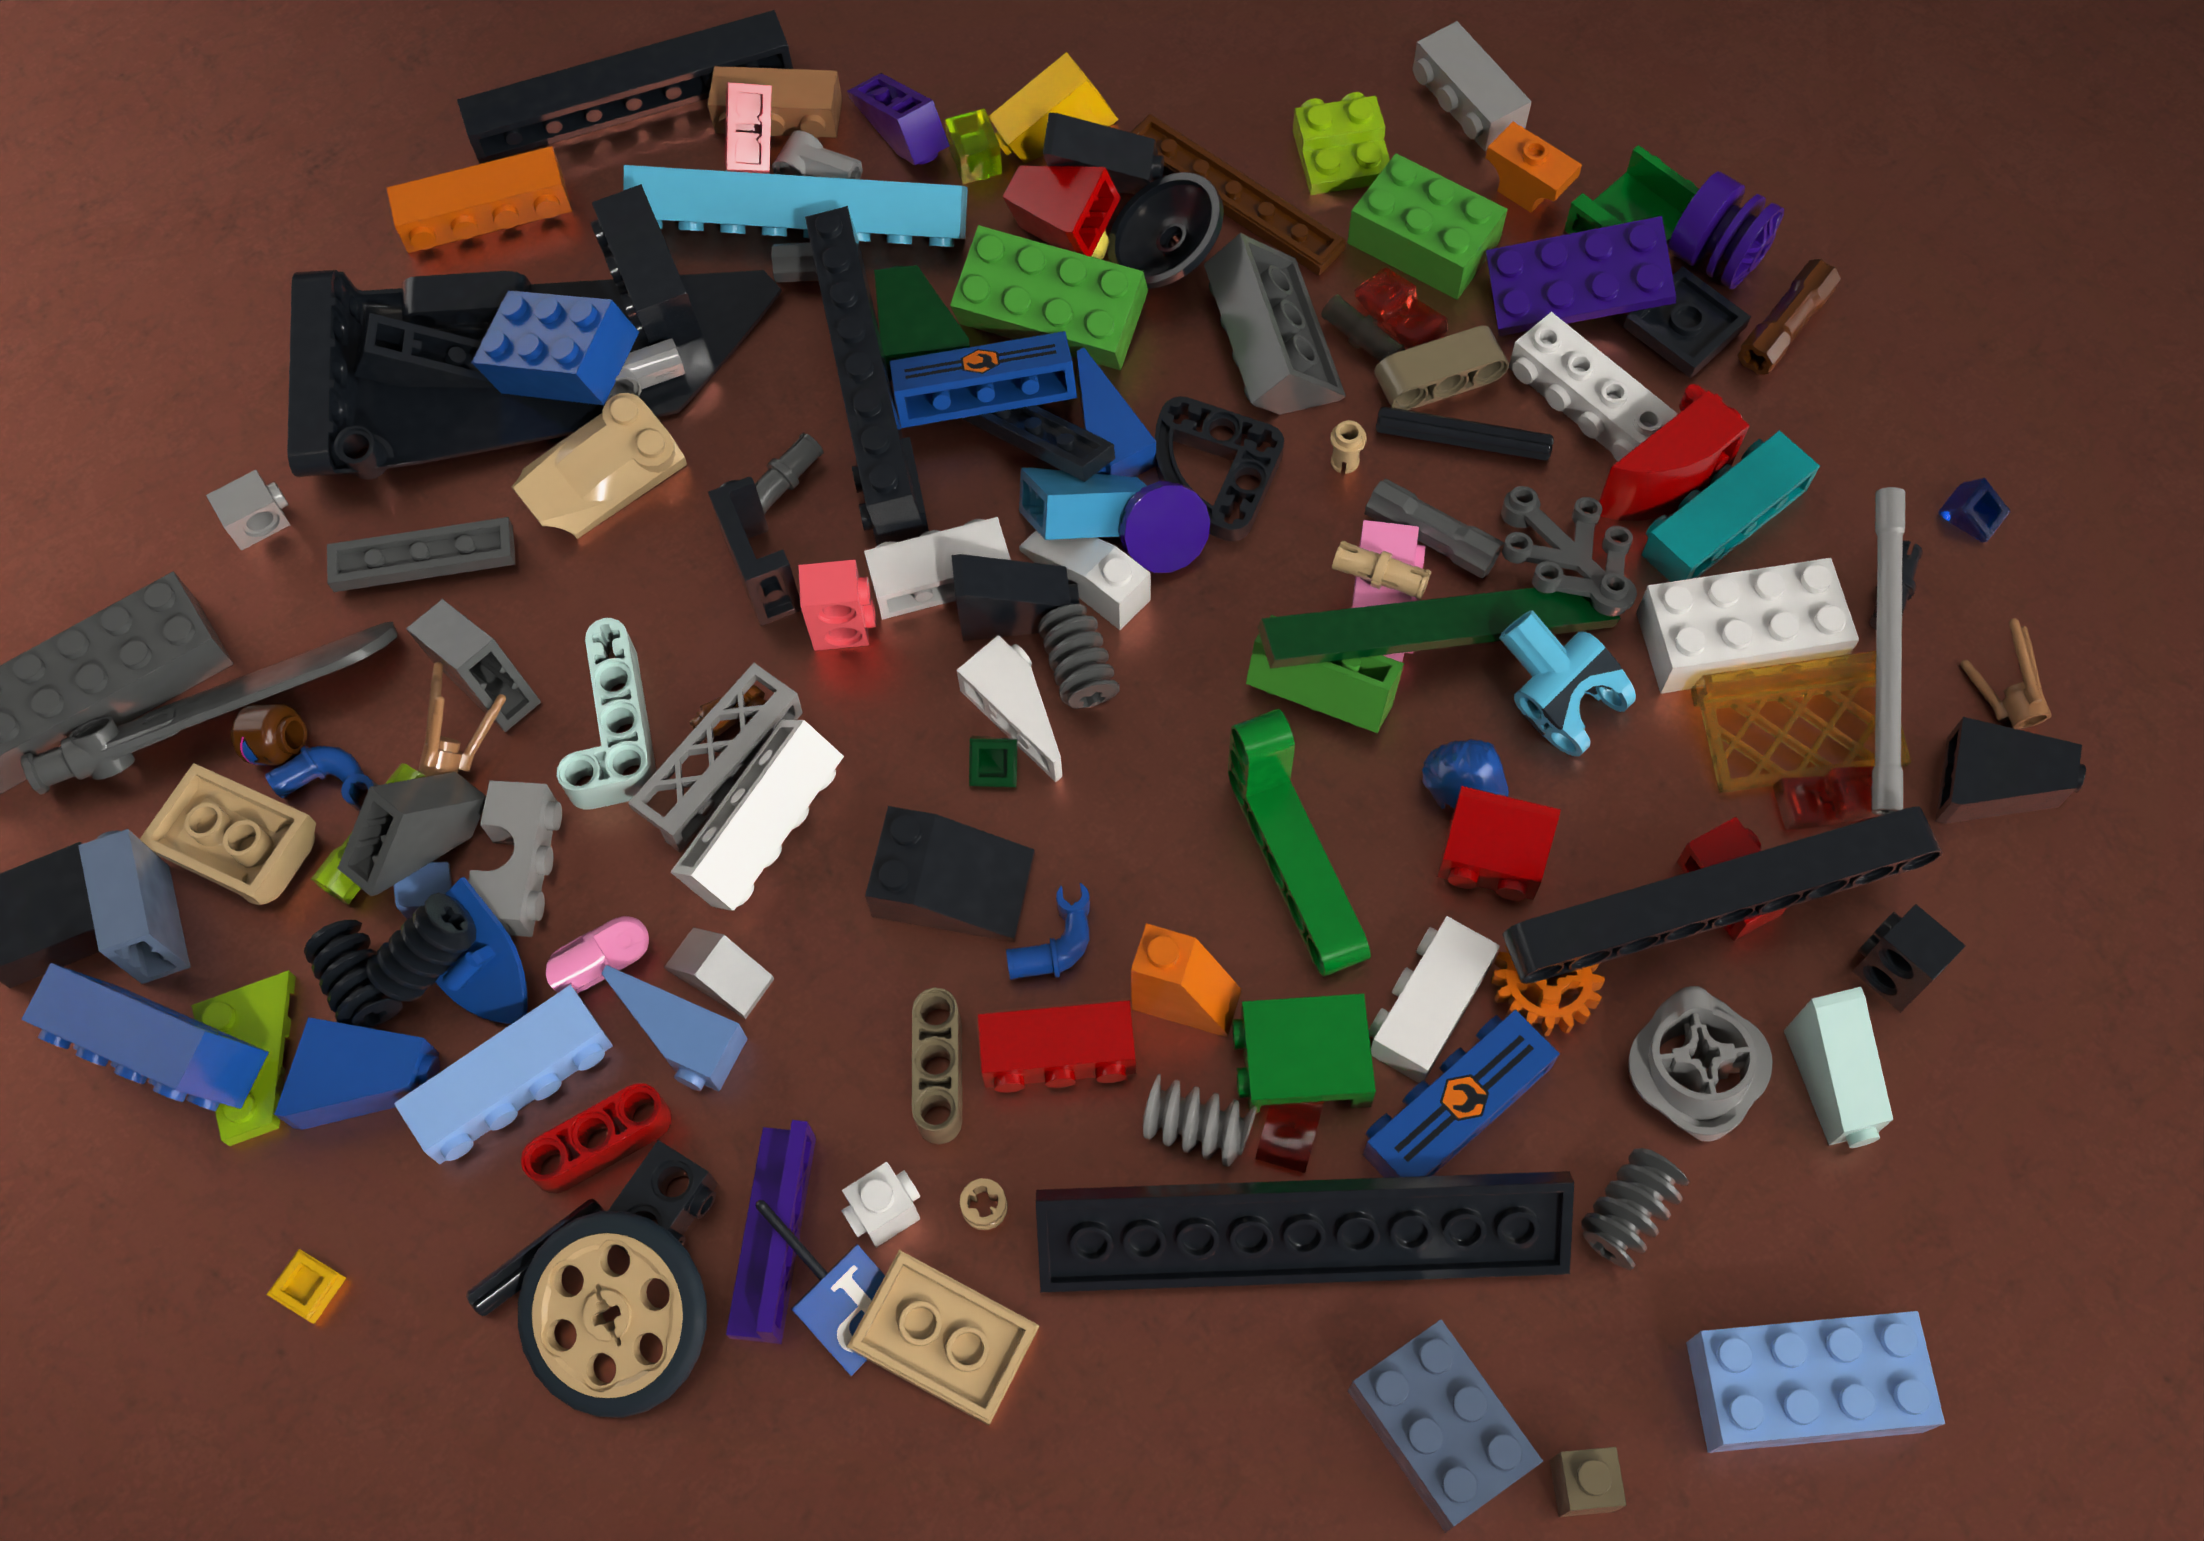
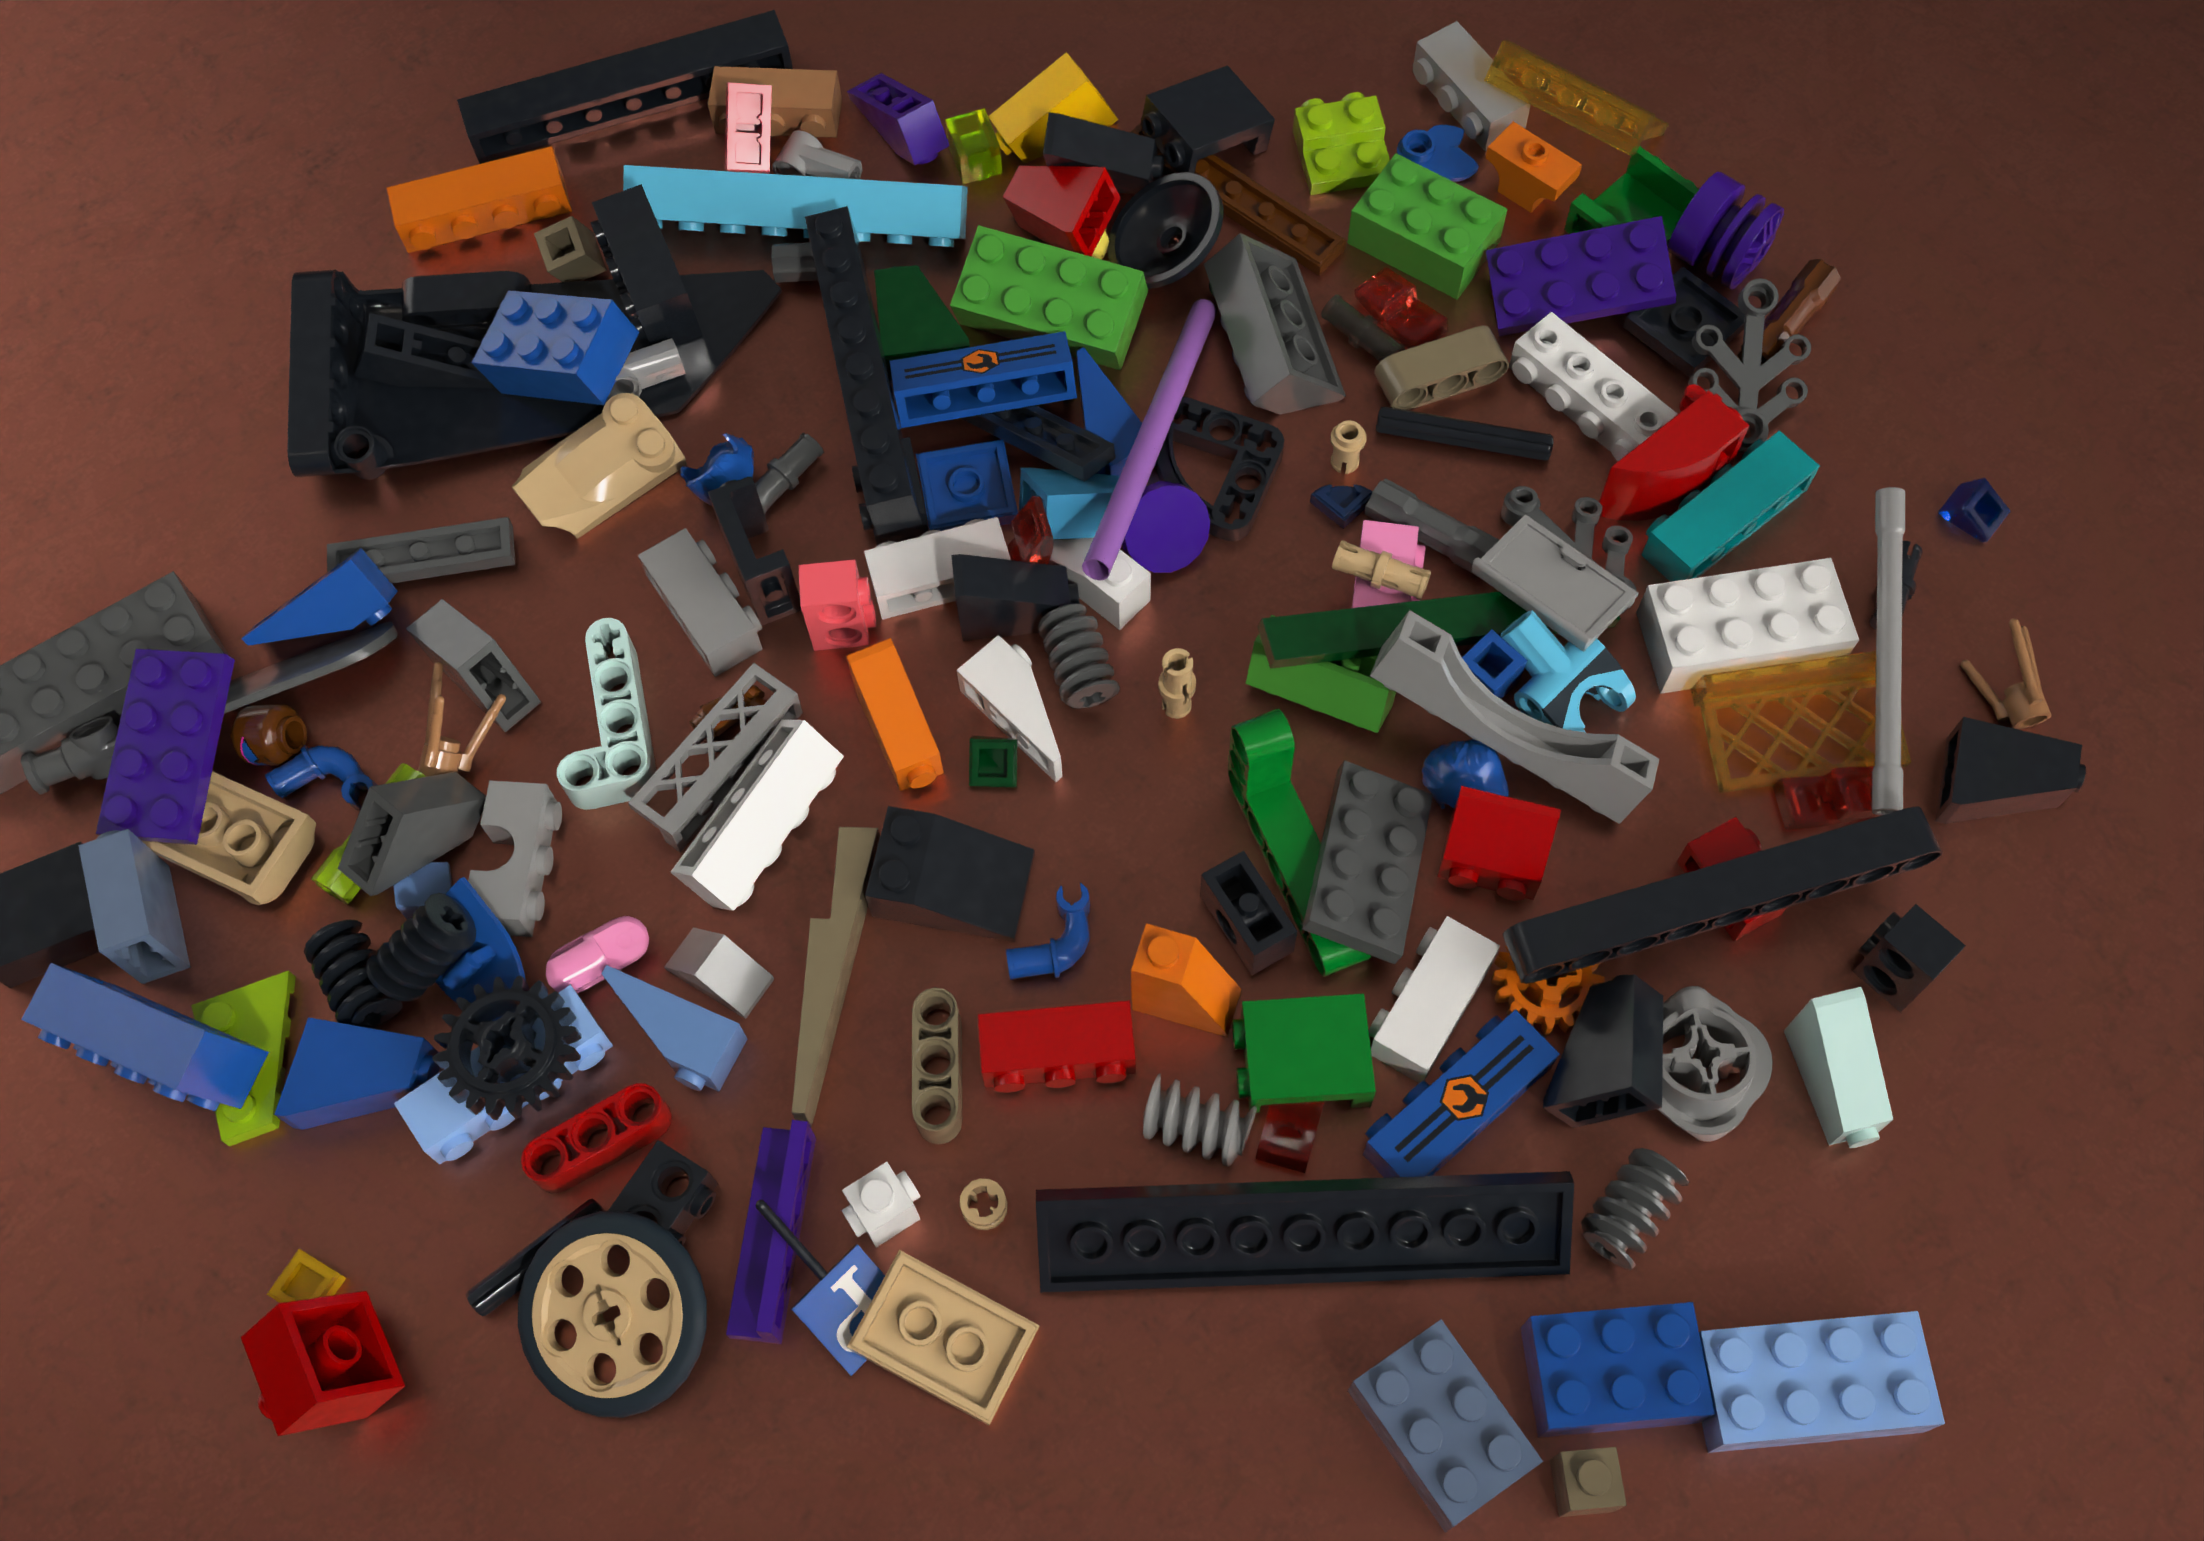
light grey brick [206,470,290,551] -> none
none -> dark purple plate [96,649,235,845]
none -> blue slope [241,548,398,646]
none -> red brick [241,1291,405,1436]
none -> black gear [432,976,582,1120]
none -> dark tan brick [534,216,607,282]
none -> light grey brick [638,528,763,677]
none -> blue hair [680,433,754,506]
none -> dark tan slope [792,827,880,1127]
none -> orange slope [846,638,944,791]
none -> blue tile [916,439,1019,531]
none -> clear red slope [1007,496,1054,564]
none -> medium lavender piece [1082,299,1217,580]
none -> black panel [1140,65,1275,173]
none -> tan pin [1158,648,1196,719]
none -> black brick [1200,851,1297,975]
none -> dark grey plate [1302,760,1433,964]
none -> dark blue tile [1310,484,1373,529]
none -> light grey arch [1370,610,1659,824]
none -> blue plate [1396,125,1479,182]
none -> blue brick [1462,629,1528,699]
none -> light grey door [1472,515,1639,652]
none -> clear yellow fence [1484,40,1669,156]
none -> blue brick [1520,1302,1715,1438]
none -> black slope [1543,974,1663,1128]
none -> dark grey plant [1688,278,1811,453]

